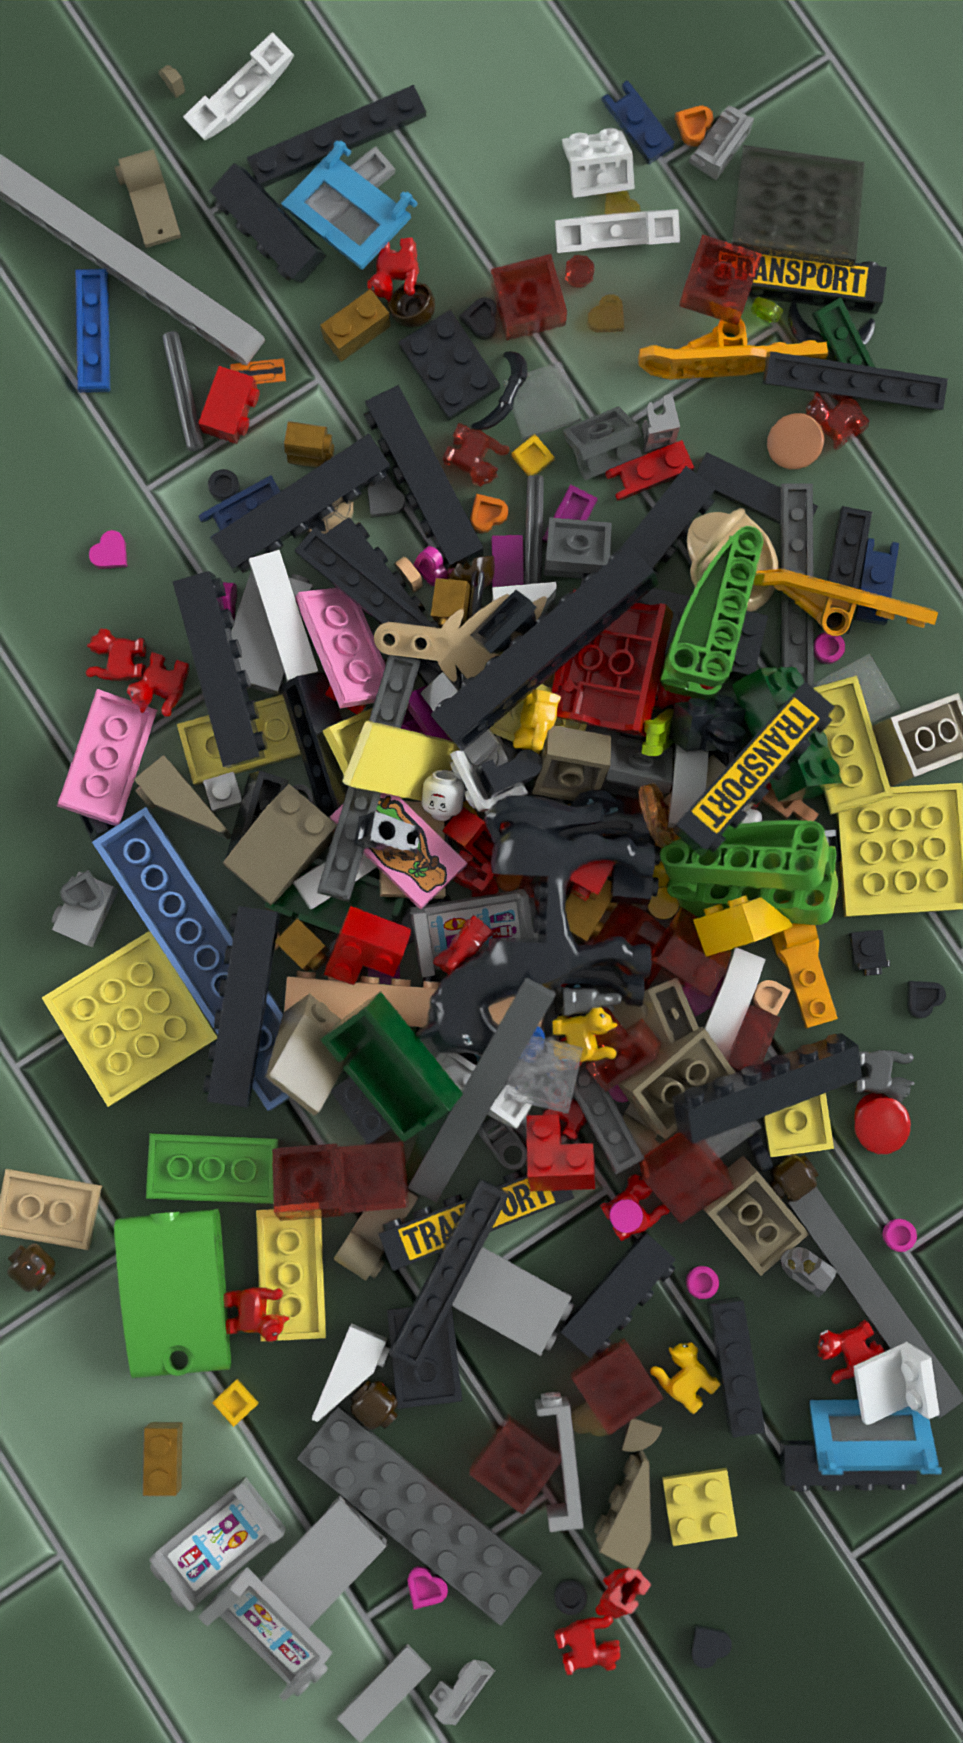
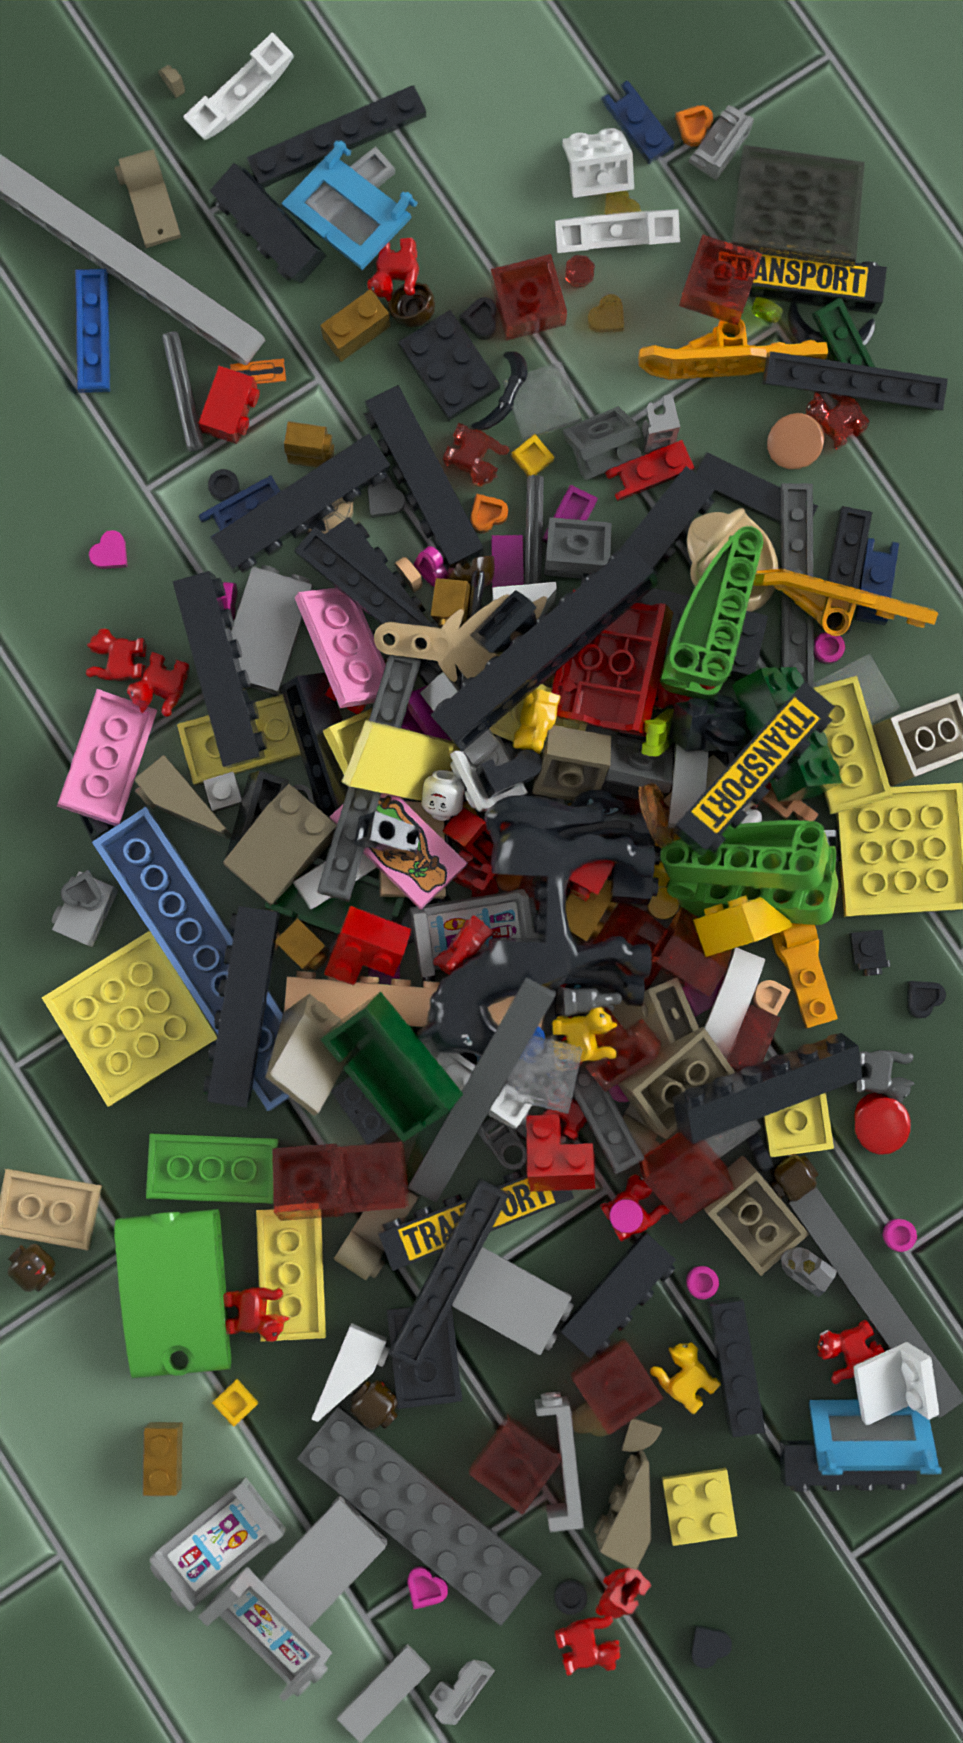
white tile [248,550,318,681] -> none

